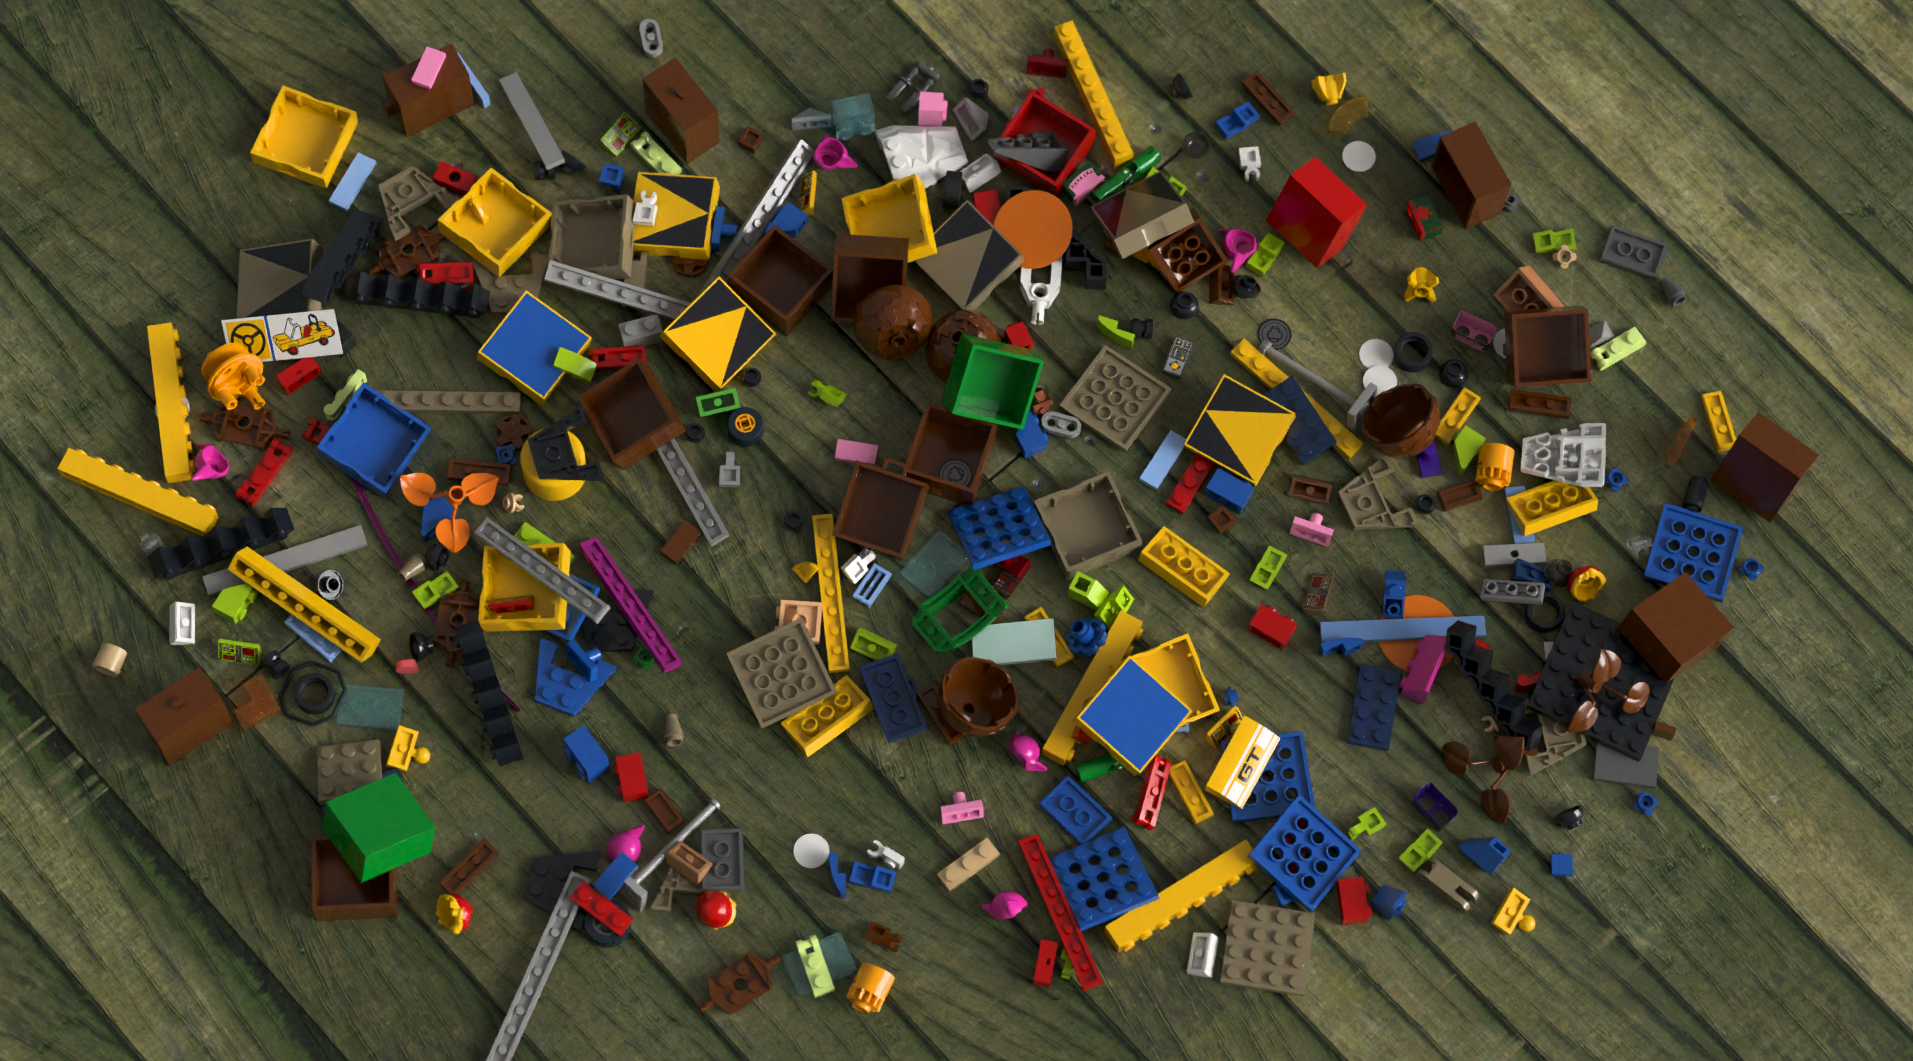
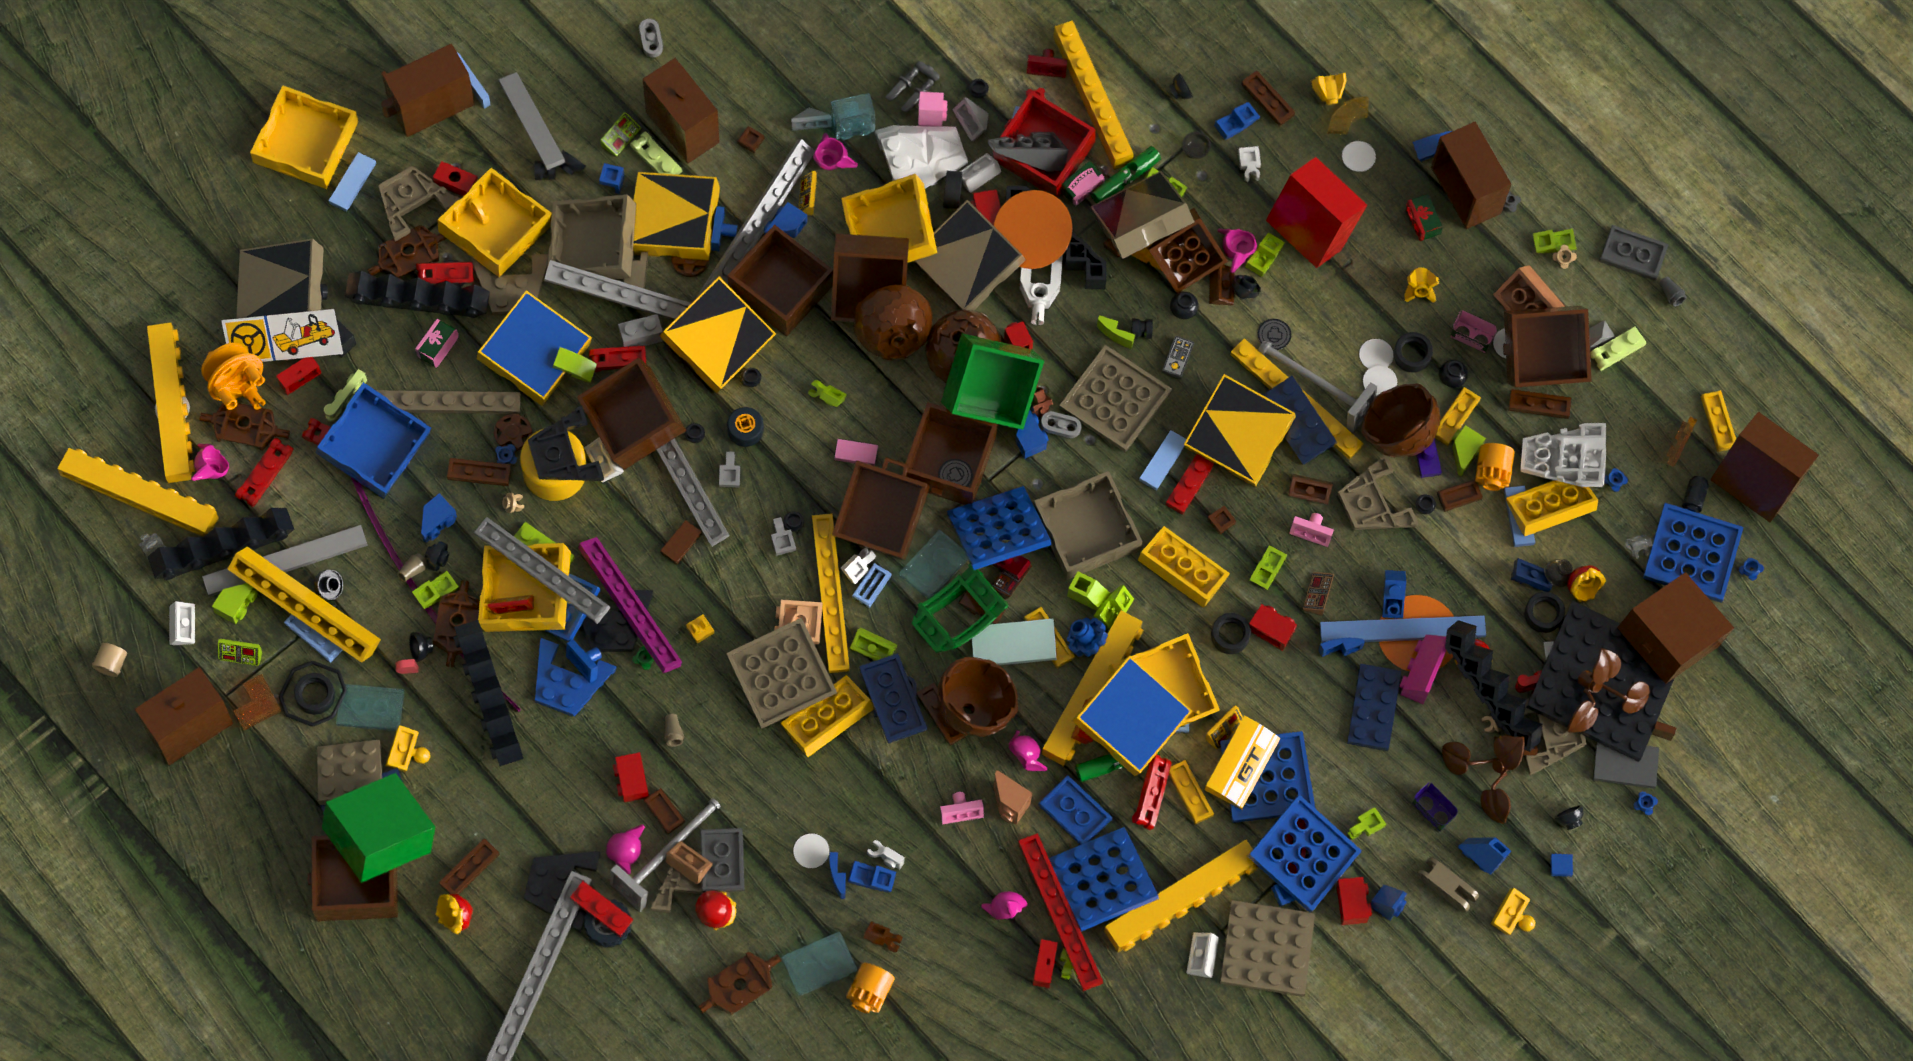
black wheel [261,650,290,679] -> none
black brick [301,209,383,305] -> none
orange plant [400,473,498,553] -> none
bright pink tile [411,47,446,90] -> none
blue brick [563,725,610,784] -> none
blue slope [593,852,638,900] -> none
white plate [633,190,657,226] -> none
bright green brick [696,388,740,417] -> none
yellow tile [792,561,819,583] -> none
yellowish green plate [795,934,835,998] -> none
tan plate [937,838,1000,892] -> none
blue brick [1205,468,1254,514] -> none
blue plate [1223,686,1239,707] -> none
lime slope [1399,828,1443,872] -> none
light grey tile [1480,579,1545,605] -> none
light grey tile [1482,543,1546,567] -> none
none -> piece [415,319,458,368]
none -> white slope [585,437,624,482]
none -> yellow tile [686,615,714,644]
none -> light grey plate [771,517,796,556]
none -> nougat slope [993,770,1032,825]
none -> black tyre [1211,613,1251,654]

